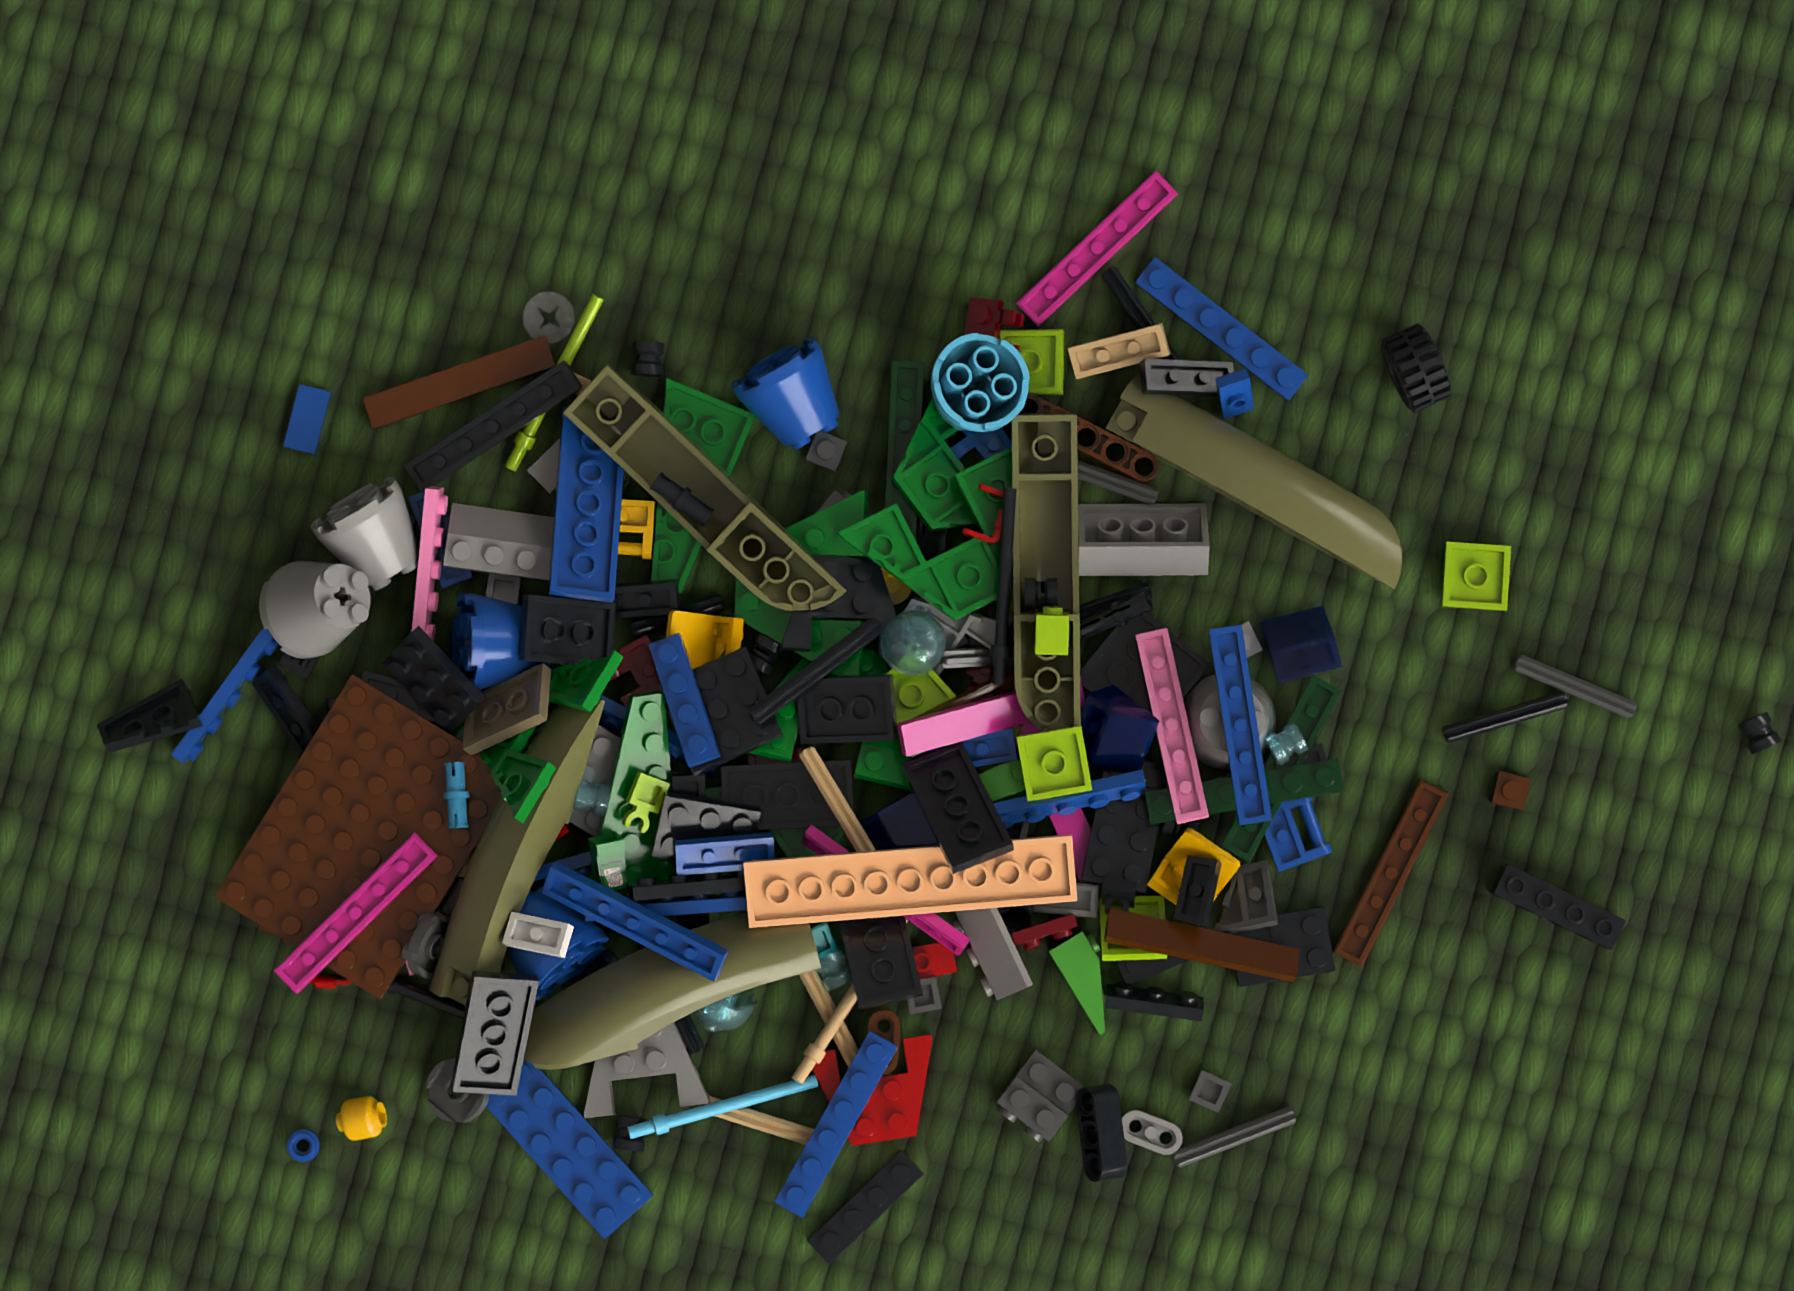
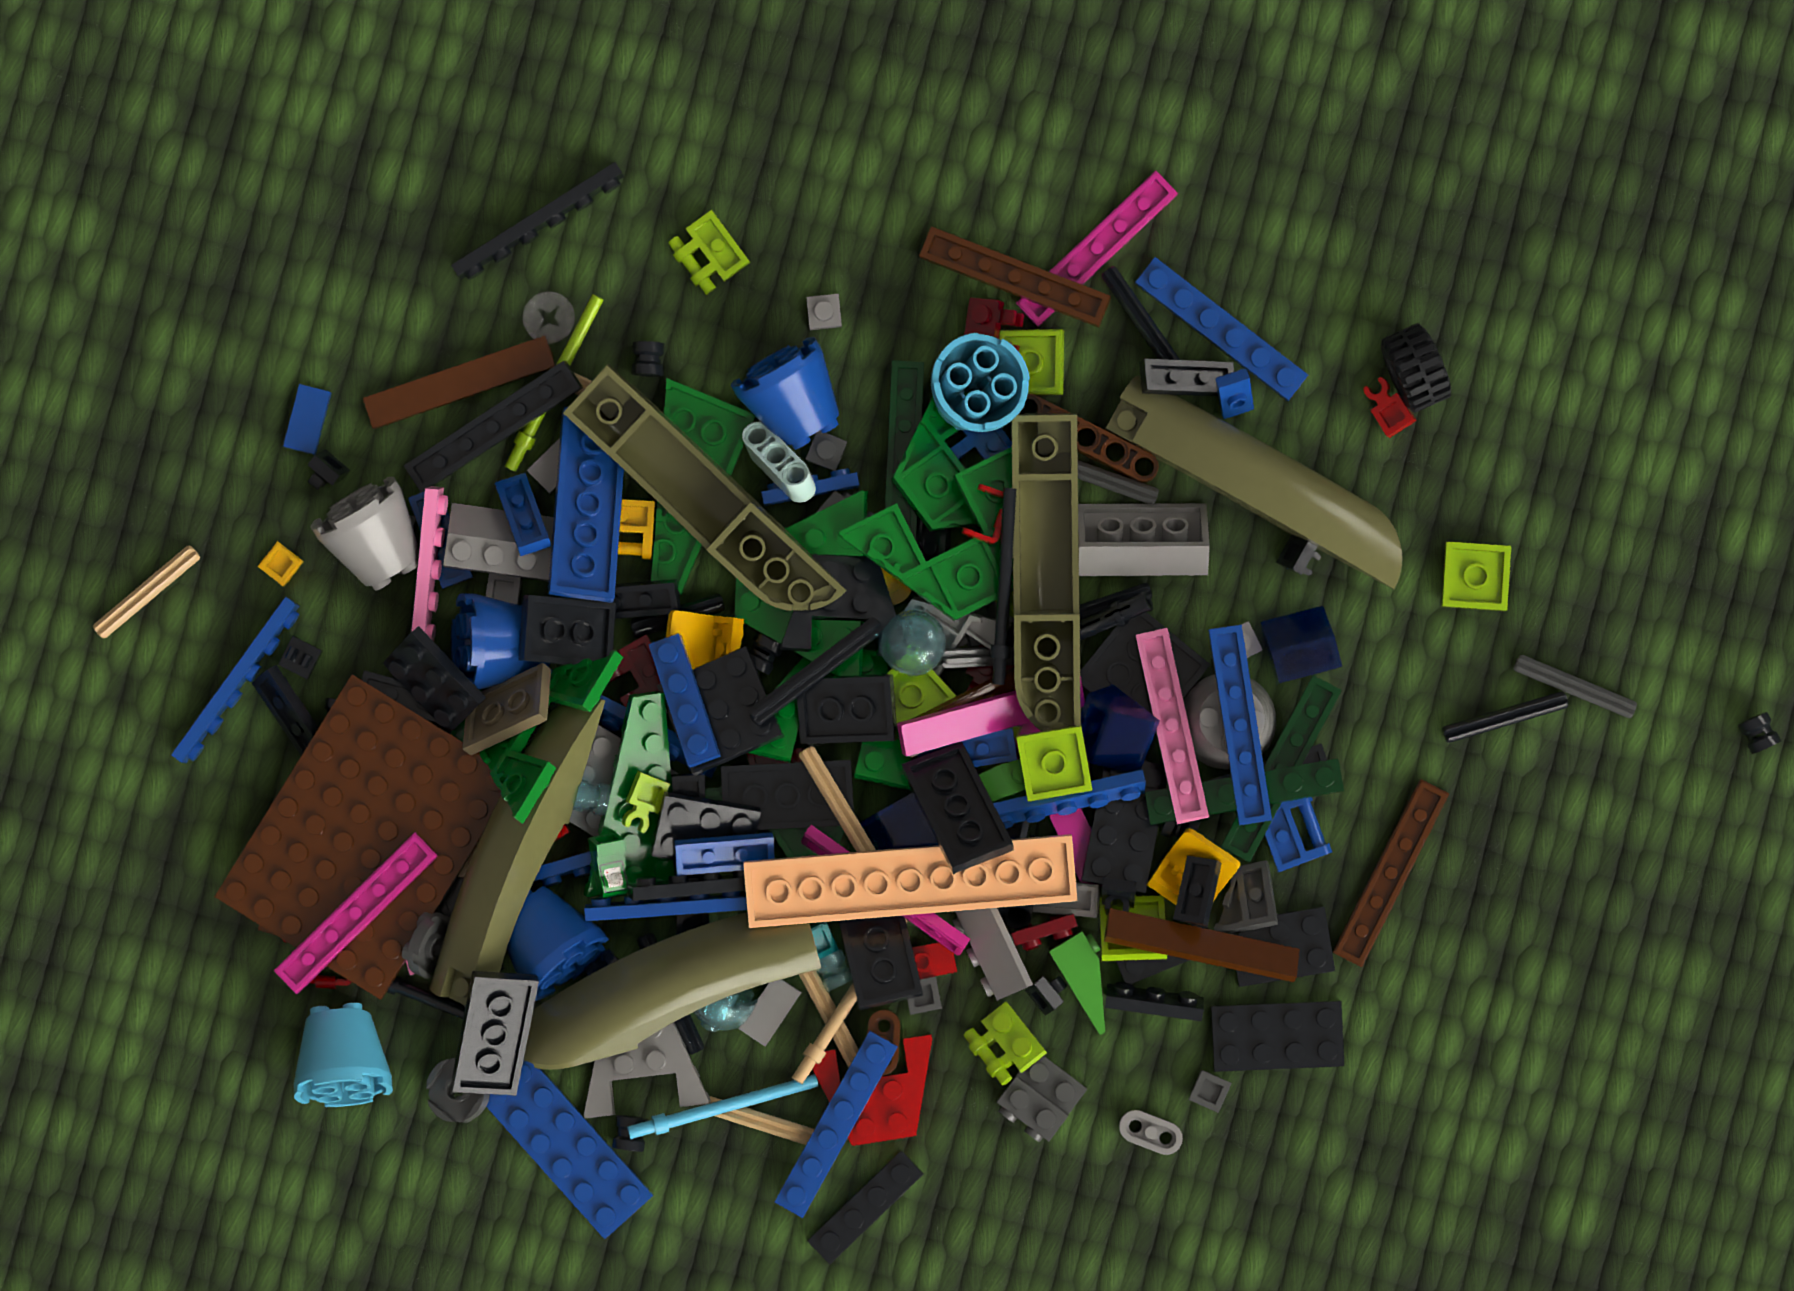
black wing [97,679,203,753] -> none
light grey cone [259,561,371,659] -> none
blue plate [287,1129,320,1162] -> none
yellow head [336,1095,387,1141] -> none
dark azure pin [443,762,470,829] -> none
white plate [502,912,574,958] -> none
blue plate [542,861,729,982] -> none
black pin [649,472,715,526] -> none
black wheel [1025,578,1058,611] -> none
lime brick [1035,606,1069,655] -> none
tan plate [1068,323,1171,379] -> none
black beam [1076,1084,1127,1182] -> none
dark grey axle [1172,1106,1296,1168] -> none
clear light blue wheel [1265,721,1309,765] -> none
reddish brown plate [1490,771,1531,810] -> none
black brick [1490,864,1626,950] -> none
none -> tan axle [93,545,200,638]
none -> yellow tile [257,541,304,587]
none -> medium azure cone [293,1003,393,1107]
none -> black tile [308,449,350,490]
none -> black plate [451,162,624,280]
none -> blue plate [495,473,551,556]
none -> lime plate [668,210,750,295]
none -> light grey tile [739,979,802,1047]
none -> light aqua beam [742,422,816,503]
none -> blue plate [761,468,860,506]
none -> light grey plate [806,294,842,330]
none -> reddish brown plate [919,226,1111,328]
none -> lime plate [964,1001,1047,1085]
none -> black tile [1025,976,1068,1016]
none -> black plate [1211,1001,1344,1072]
none -> black tile [1276,535,1321,575]
none -> red plate [1363,377,1417,438]

